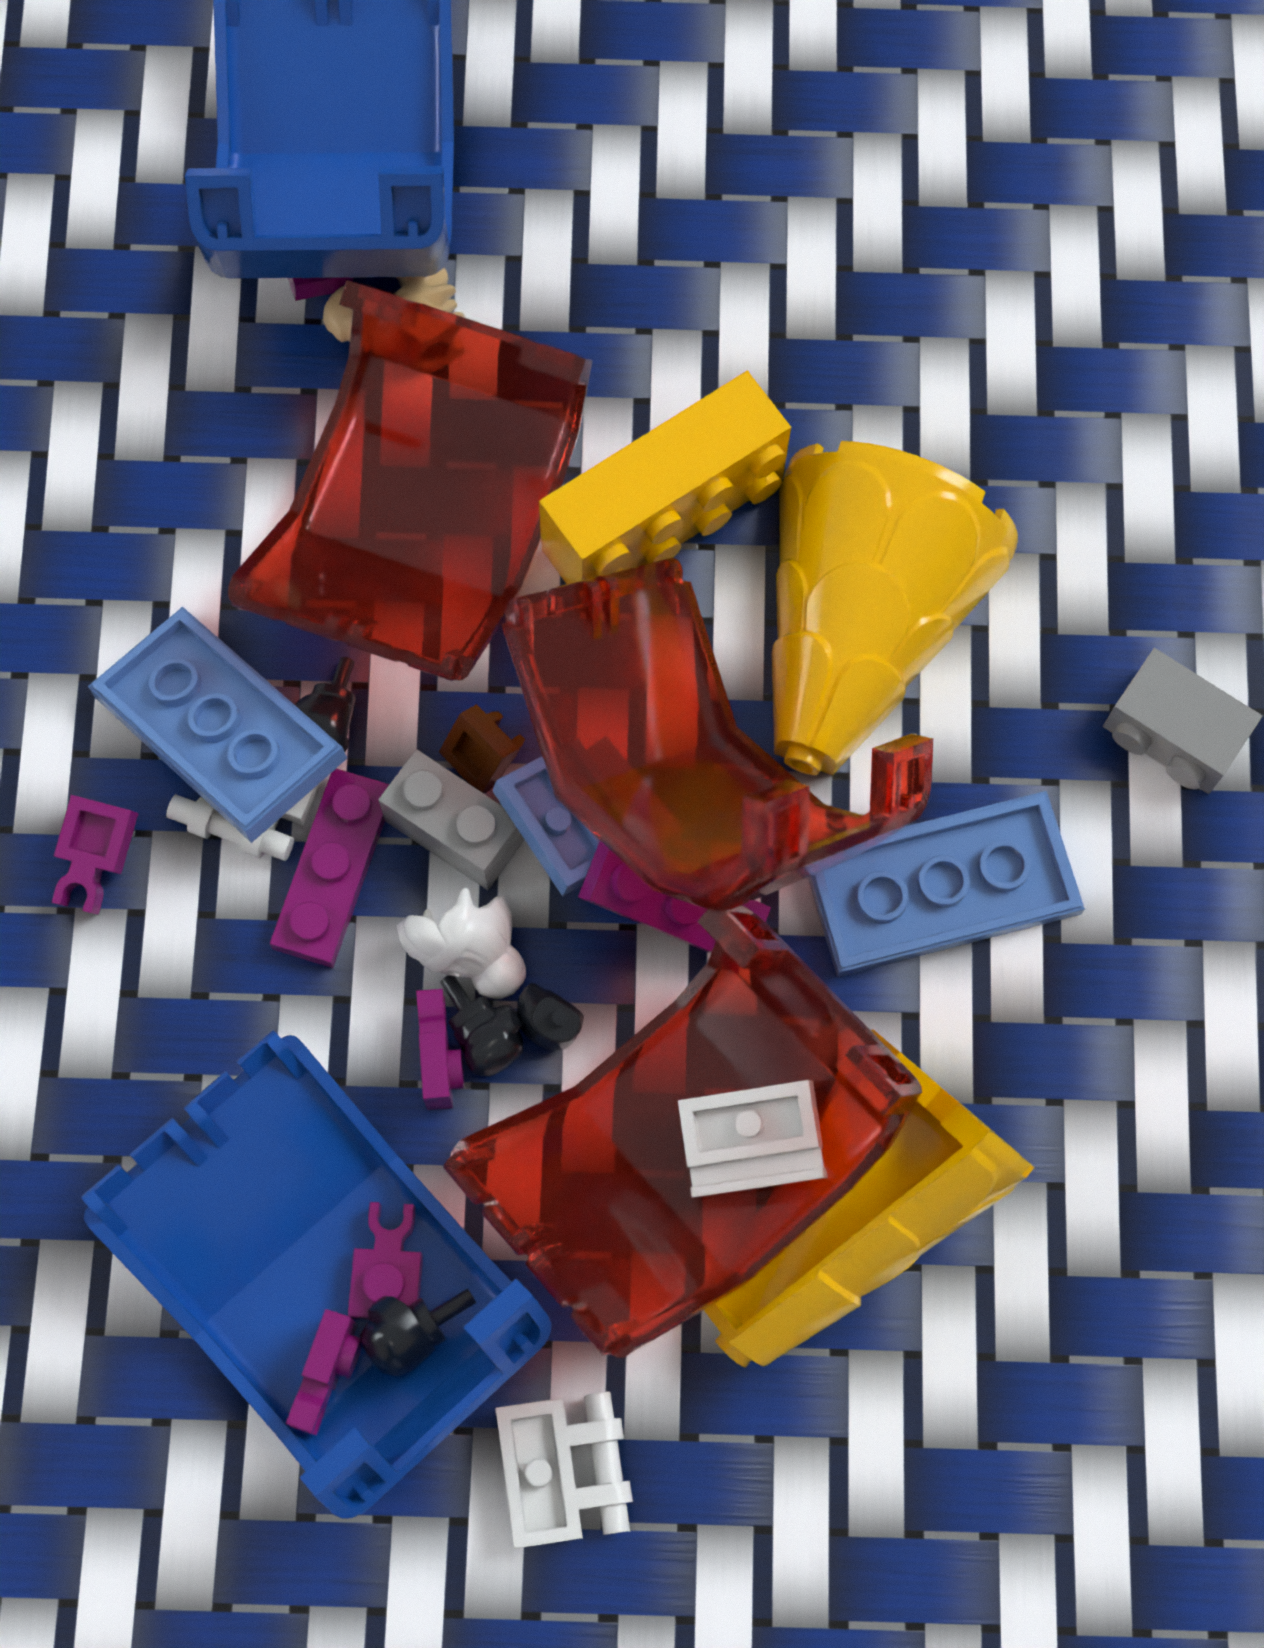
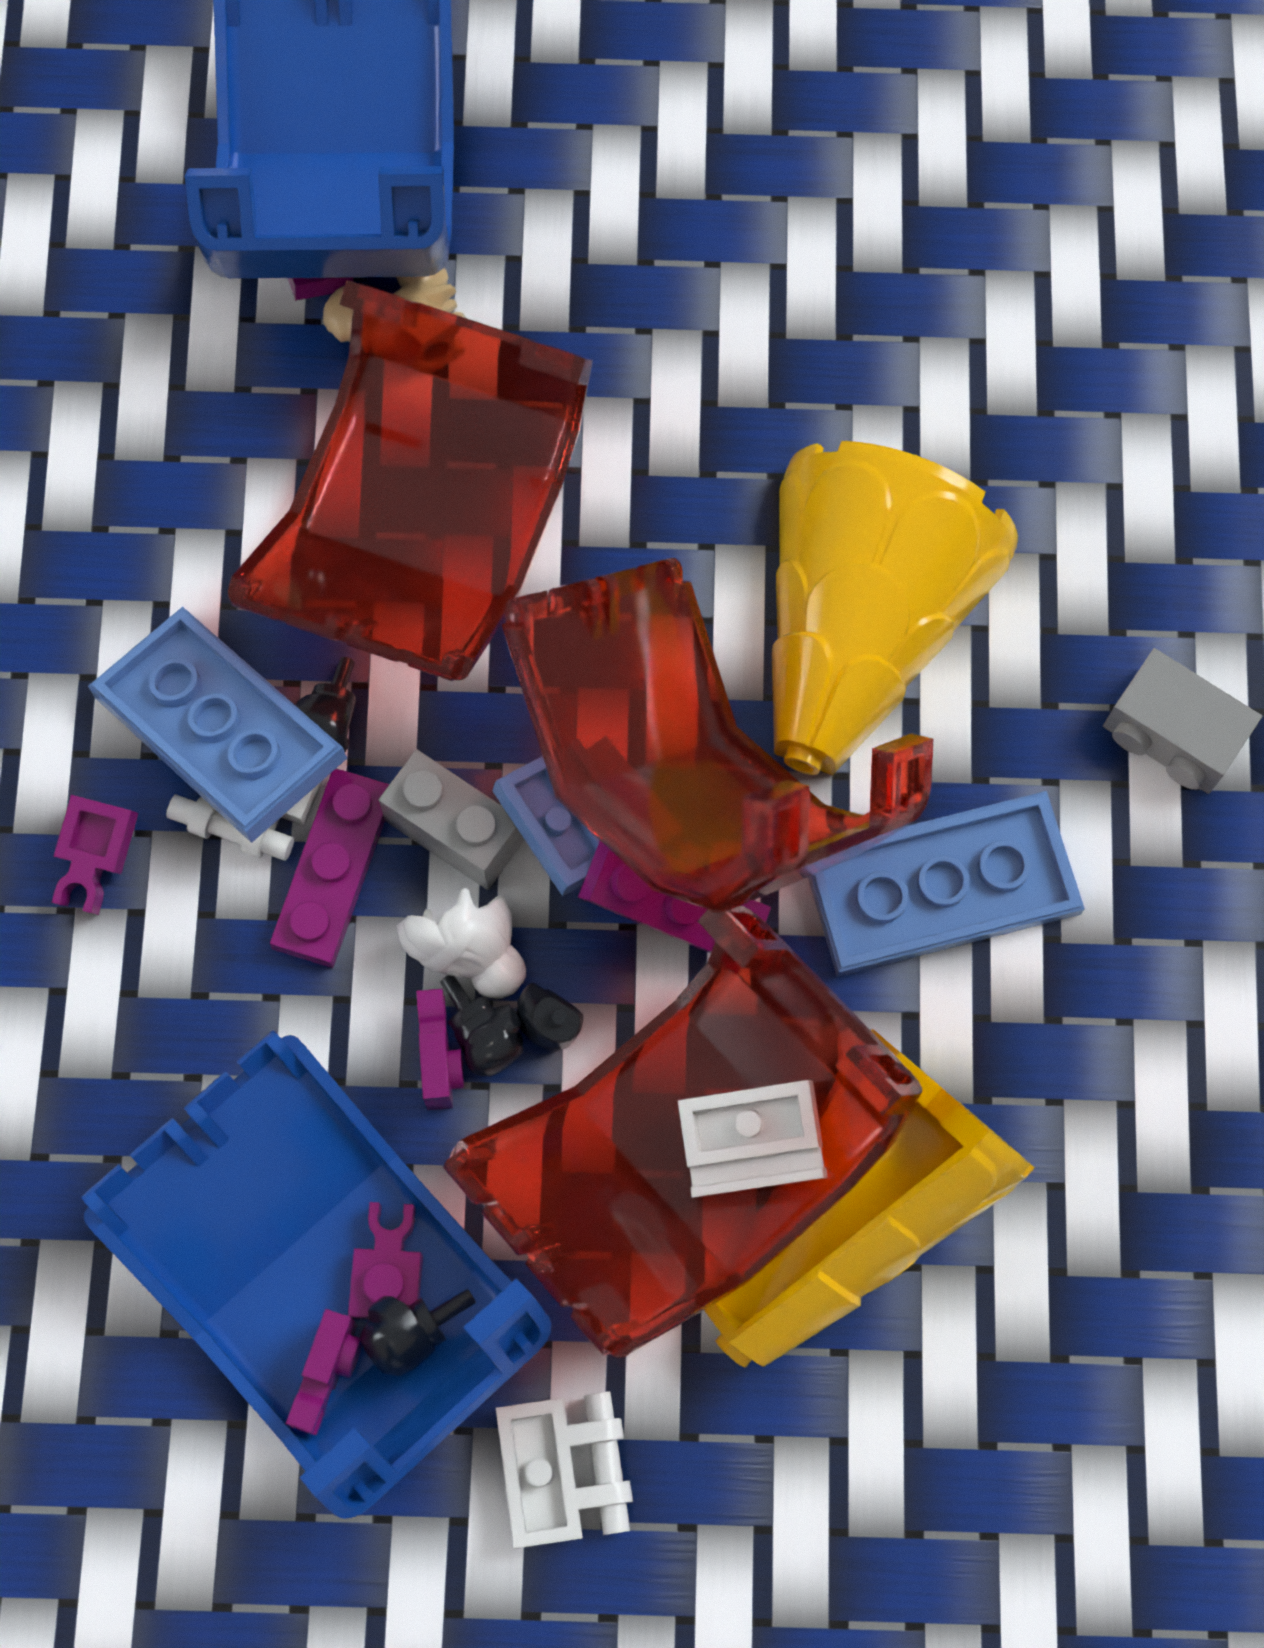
reddish brown tile [439,704,525,794] -> none
yellow brick [539,370,791,606] -> none

